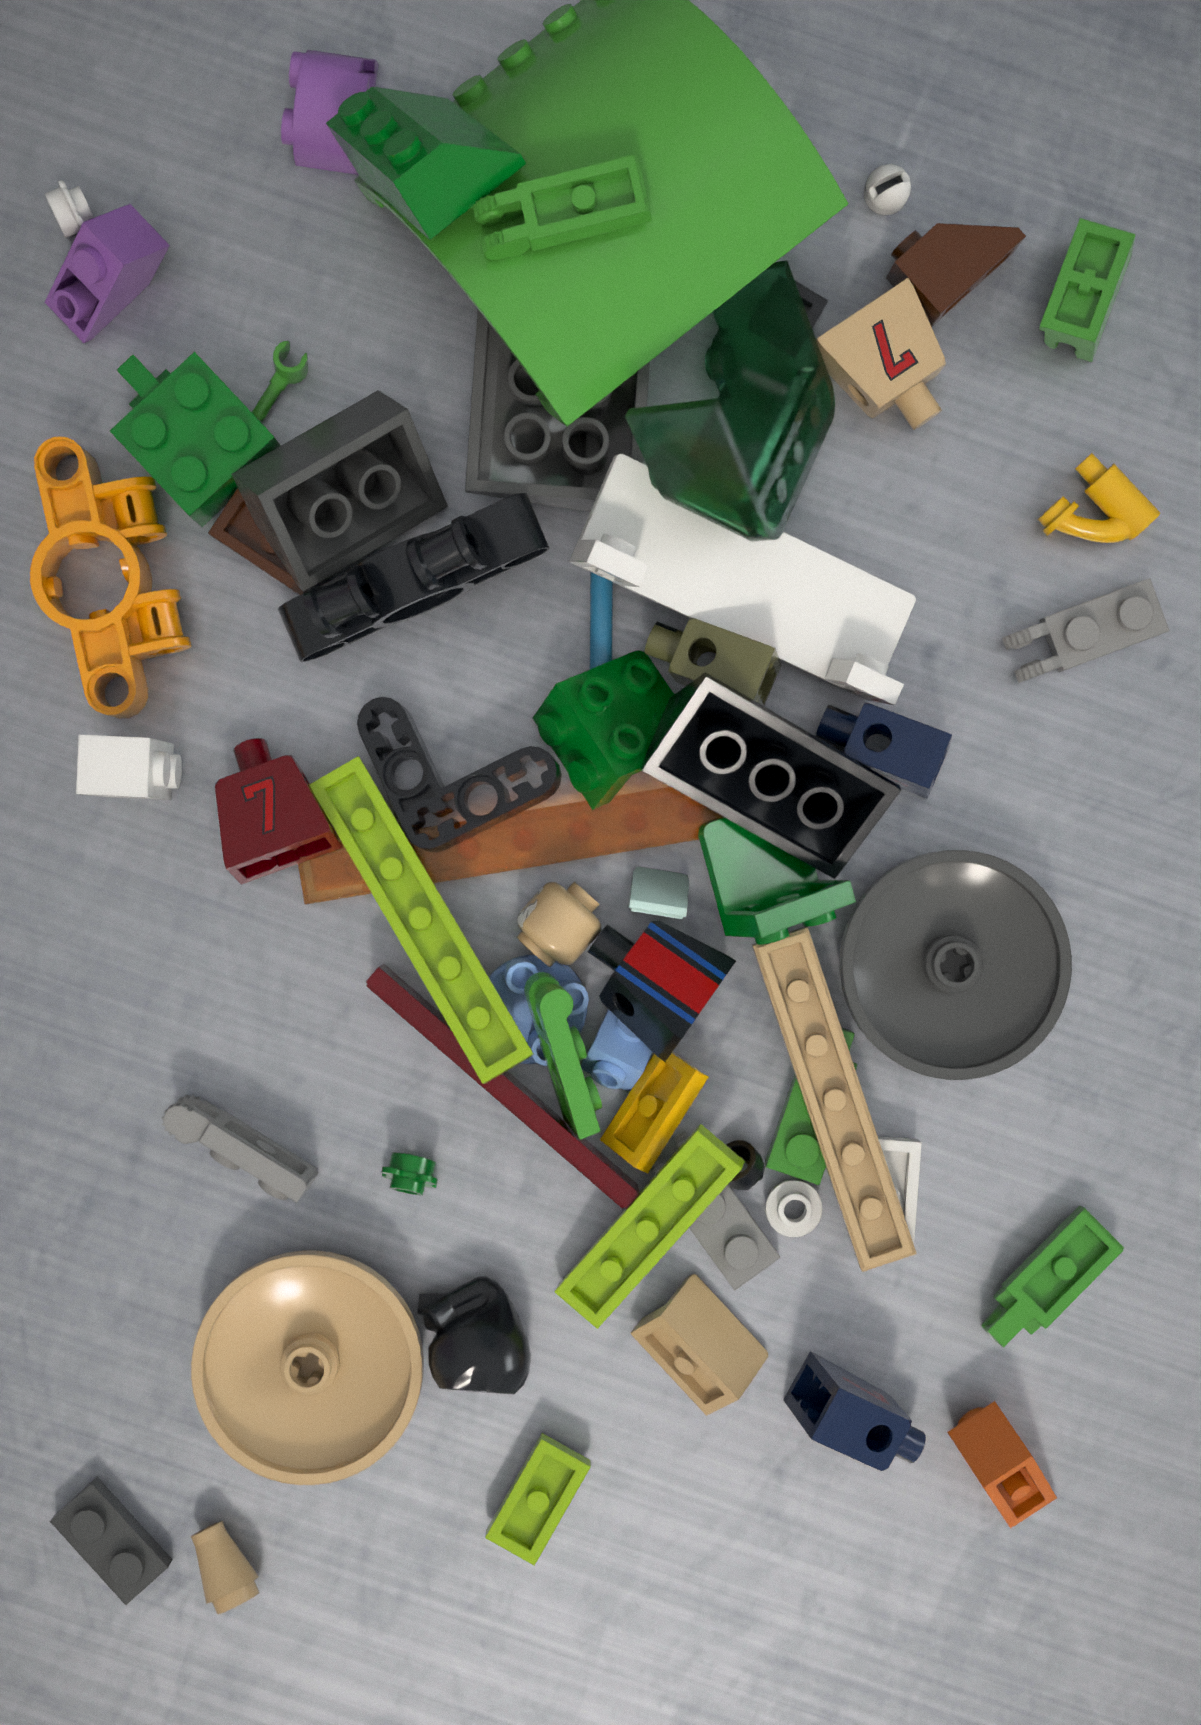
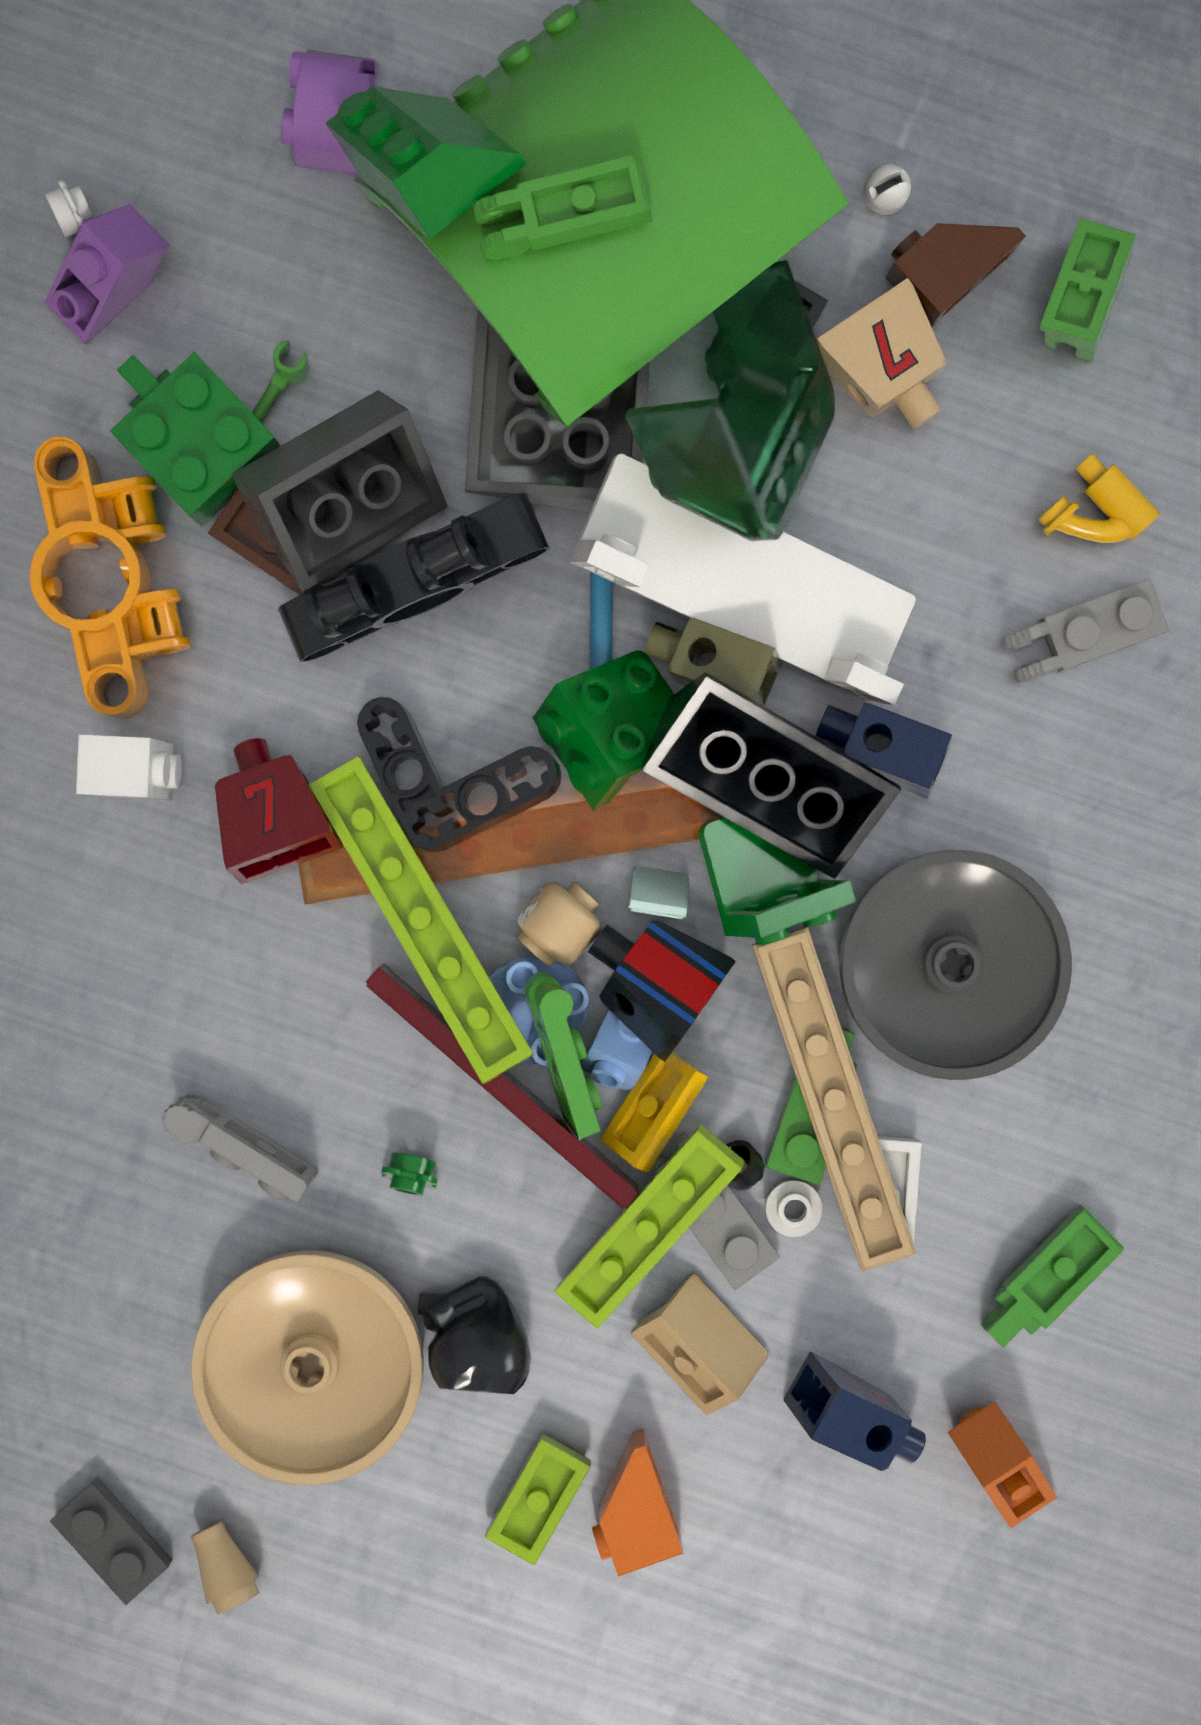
none -> orange slope [592,1429,683,1577]

